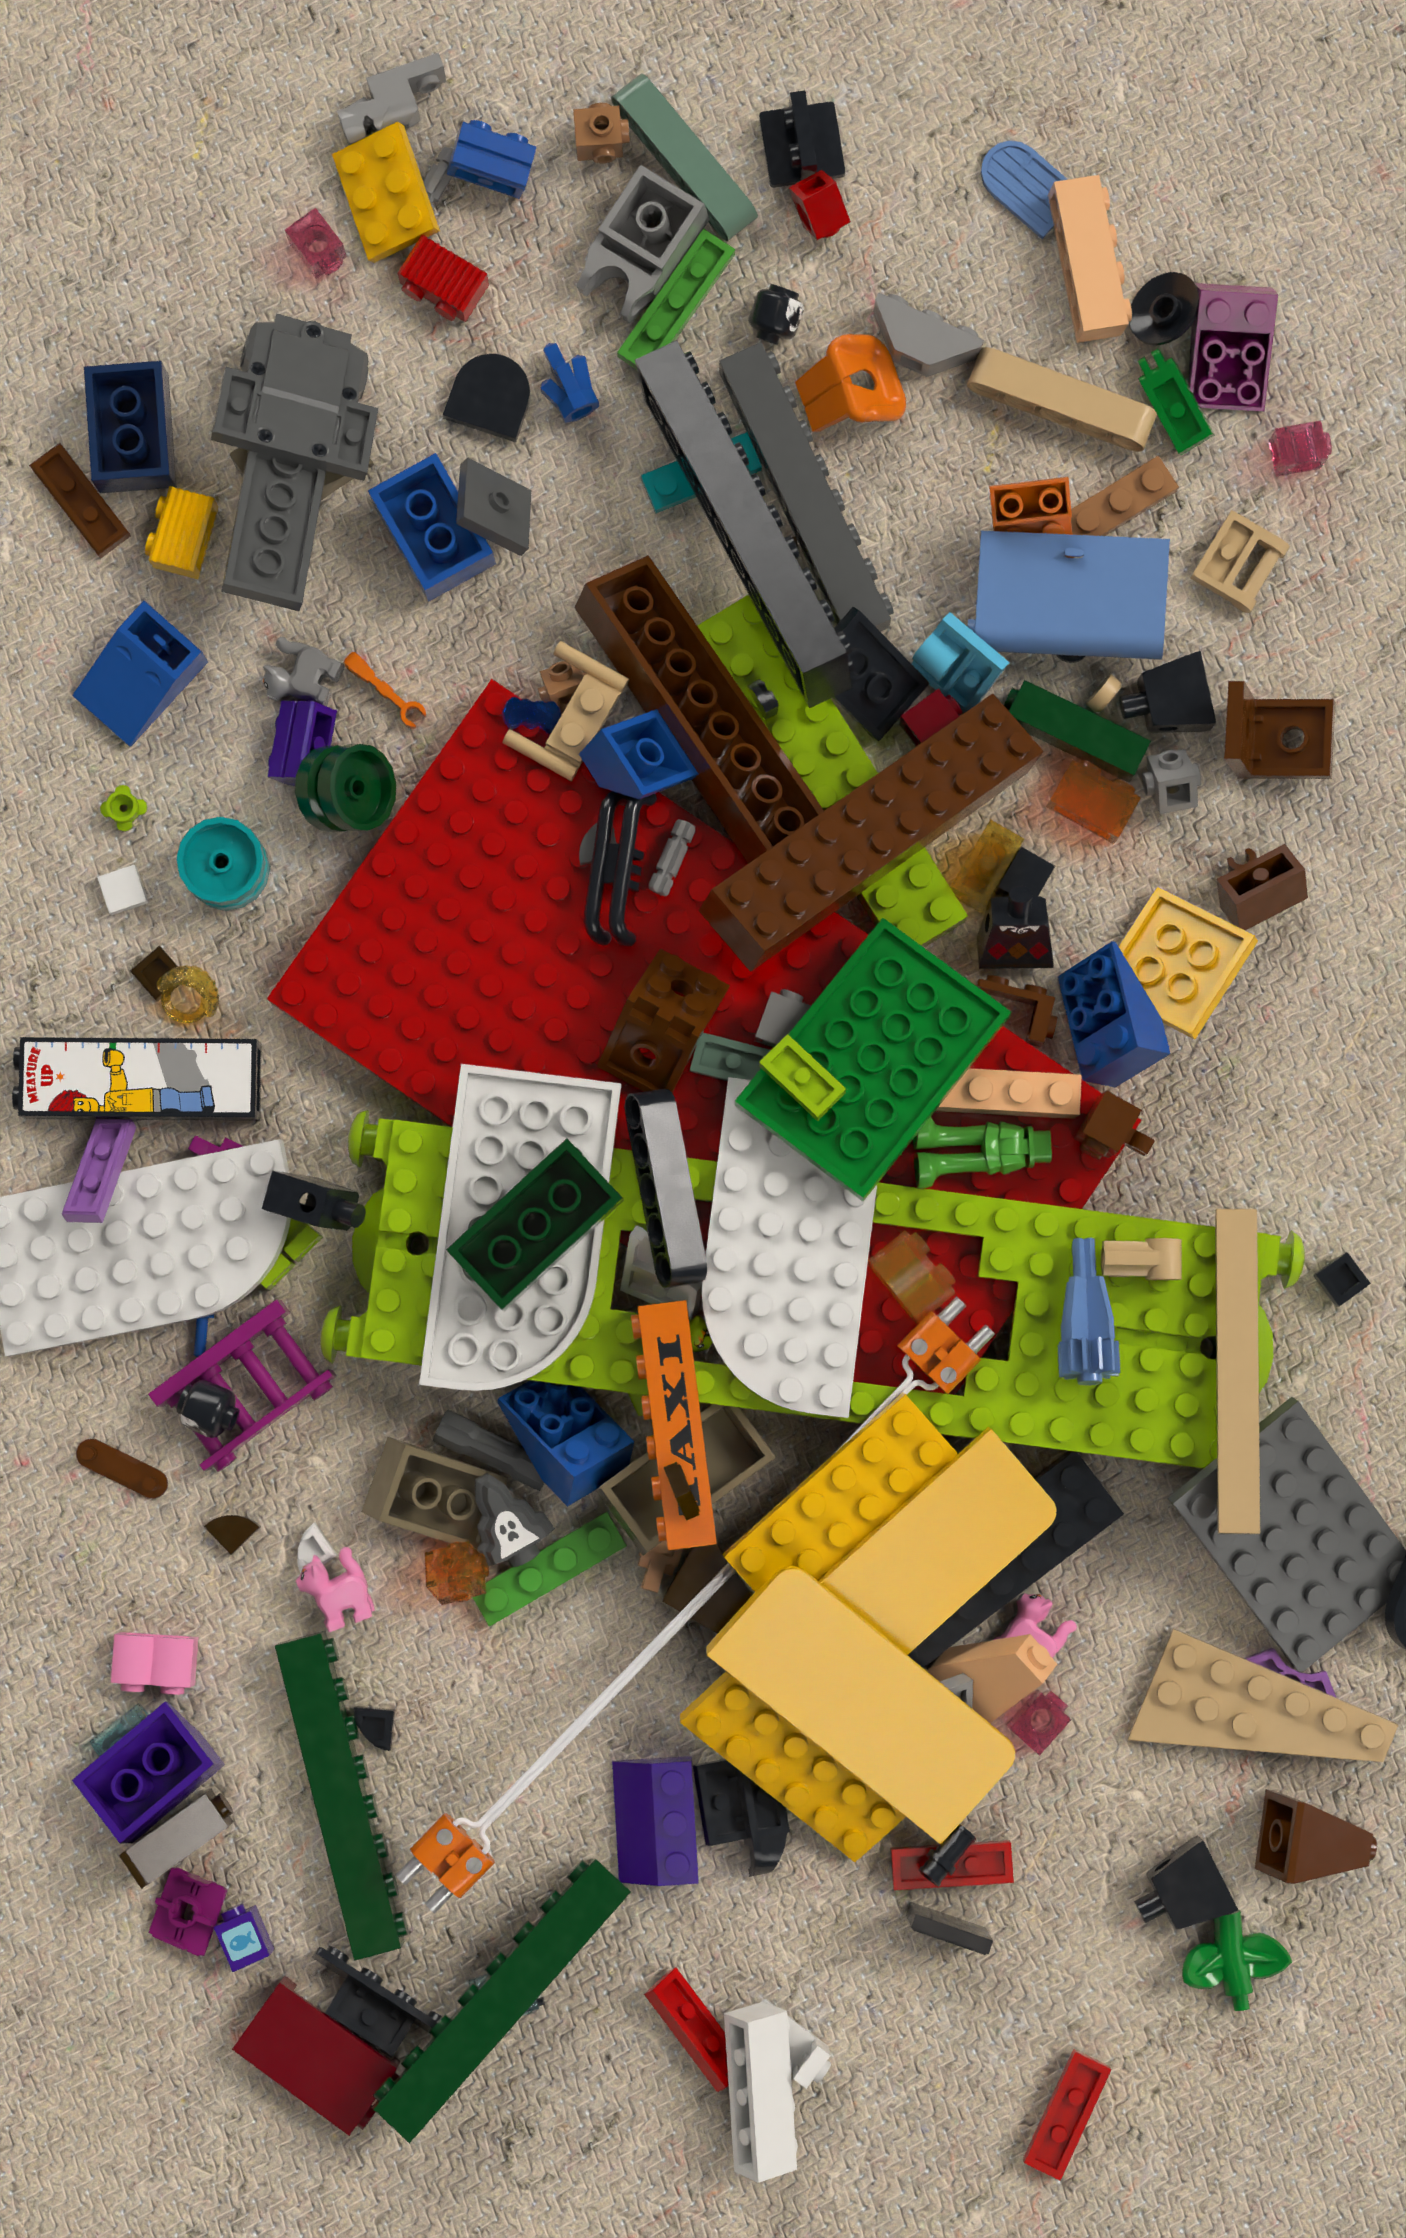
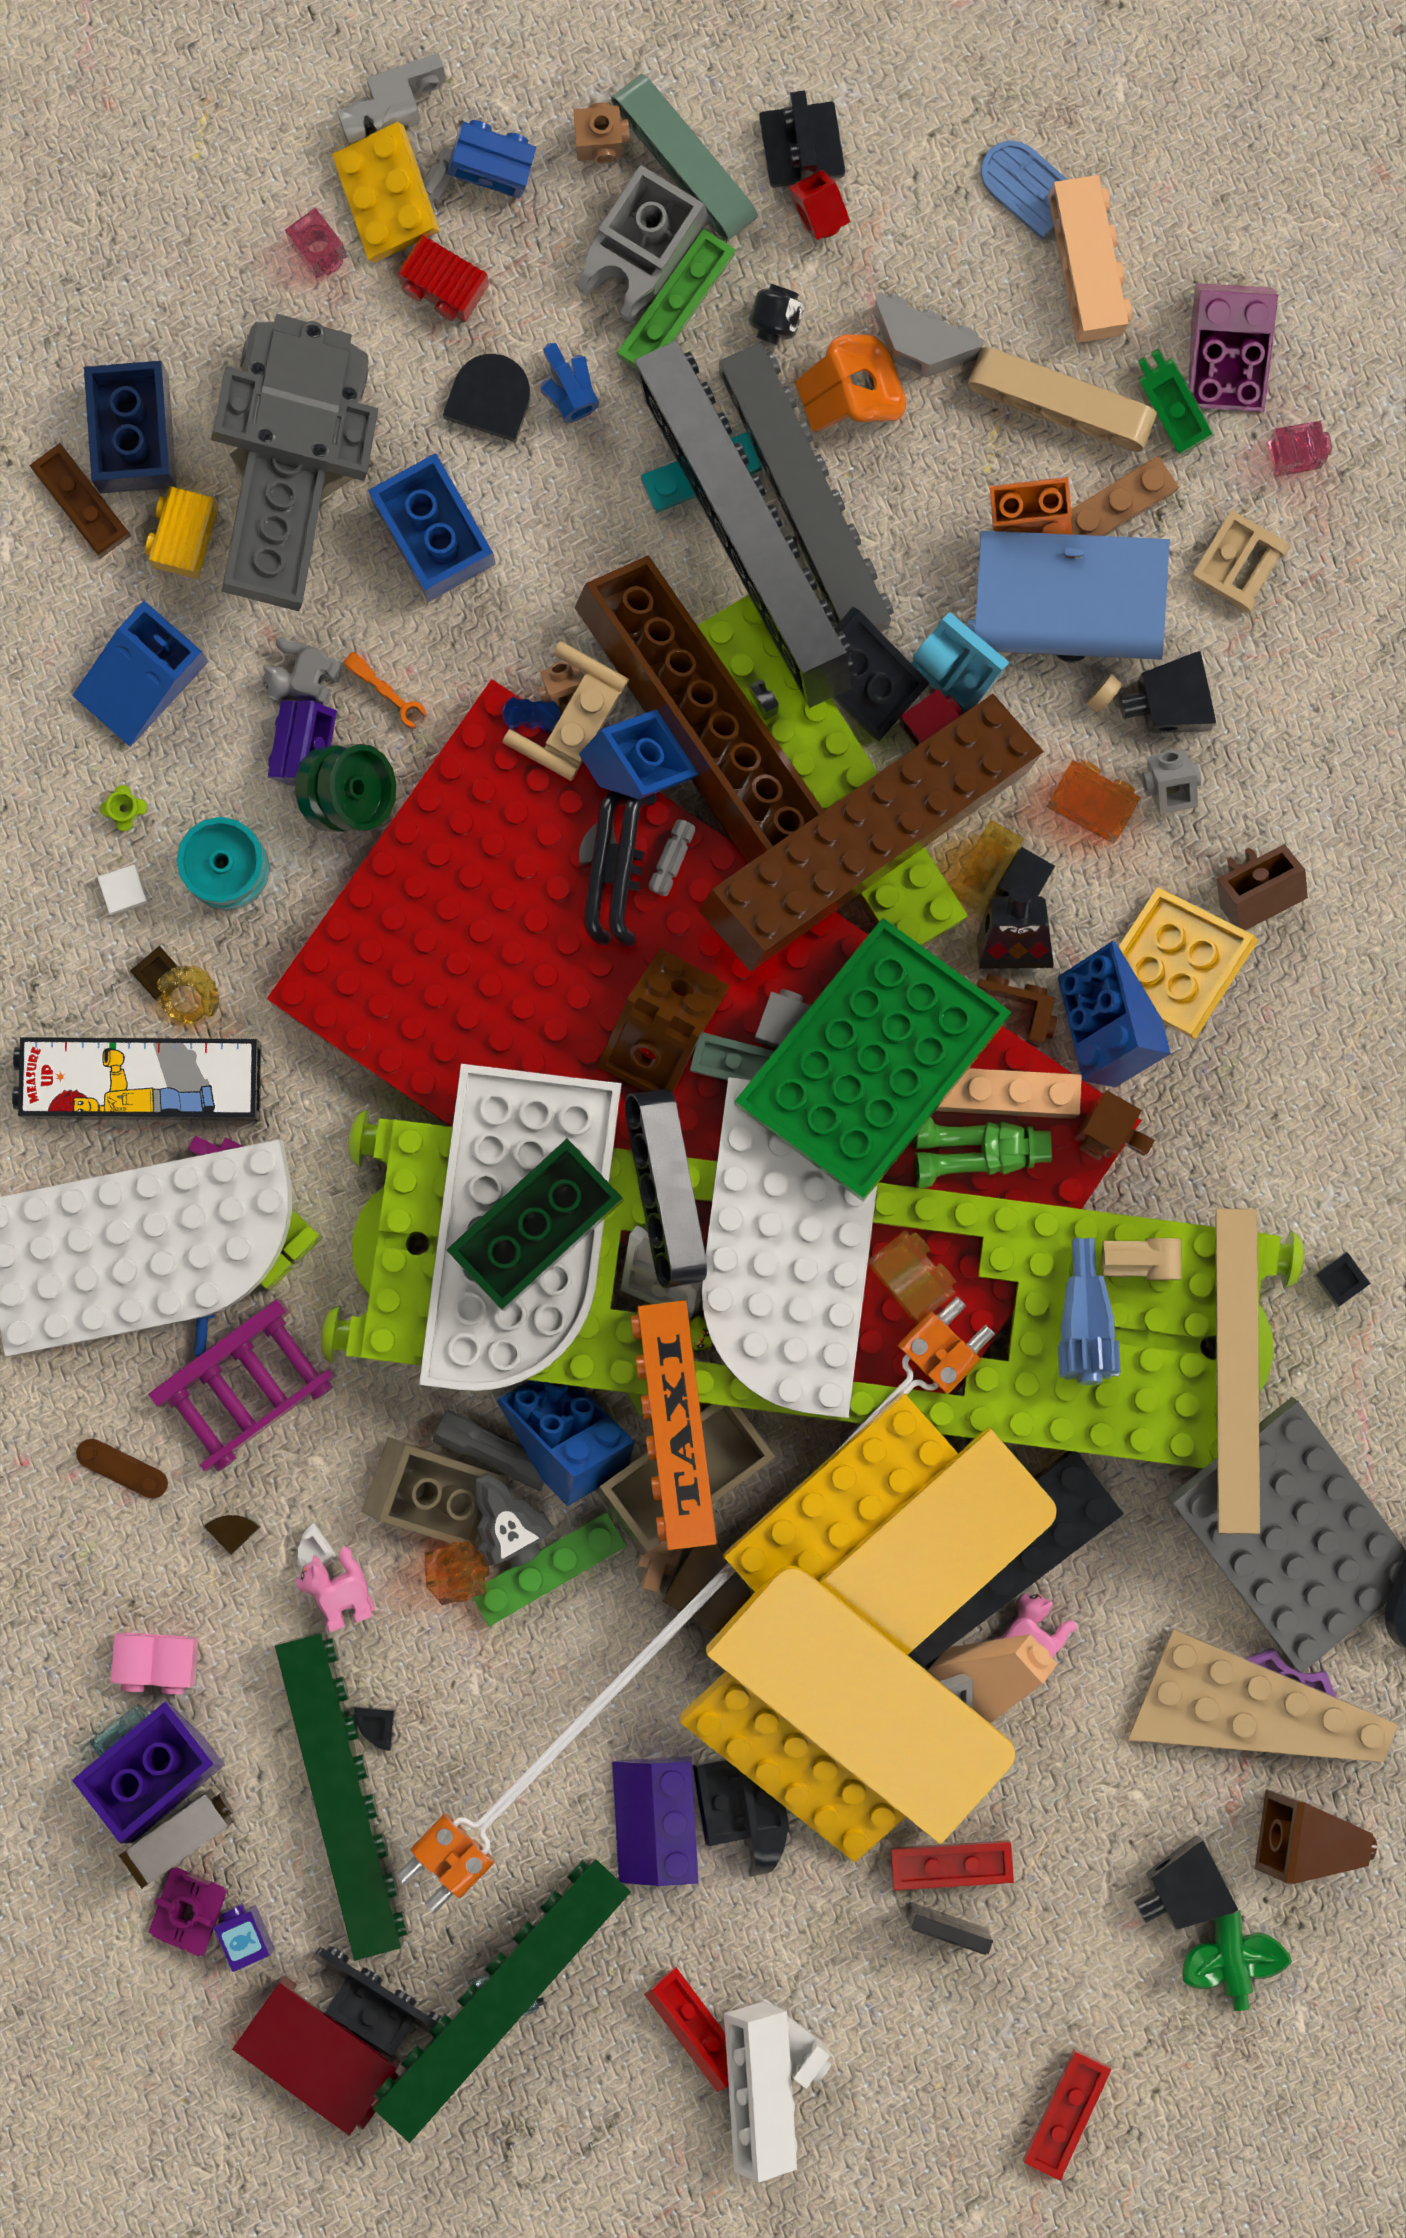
medium lavender tile [62,1119,136,1223] -> none
black head [177,1380,240,1438] -> none
black torso [262,1170,366,1231] -> none
dark grey plate [456,457,532,556] -> none
dark brown tile [664,1462,700,1521] -> none
lime plate [759,1034,846,1121] -> none
black pin [918,1824,976,1887] -> none
dark green brick [1004,680,1151,782] -> none
clear pink brick [1006,1689,1071,1756] -> none
black dish [1129,272,1199,346] -> none
reddish brown bracket [1224,681,1336,779] -> none

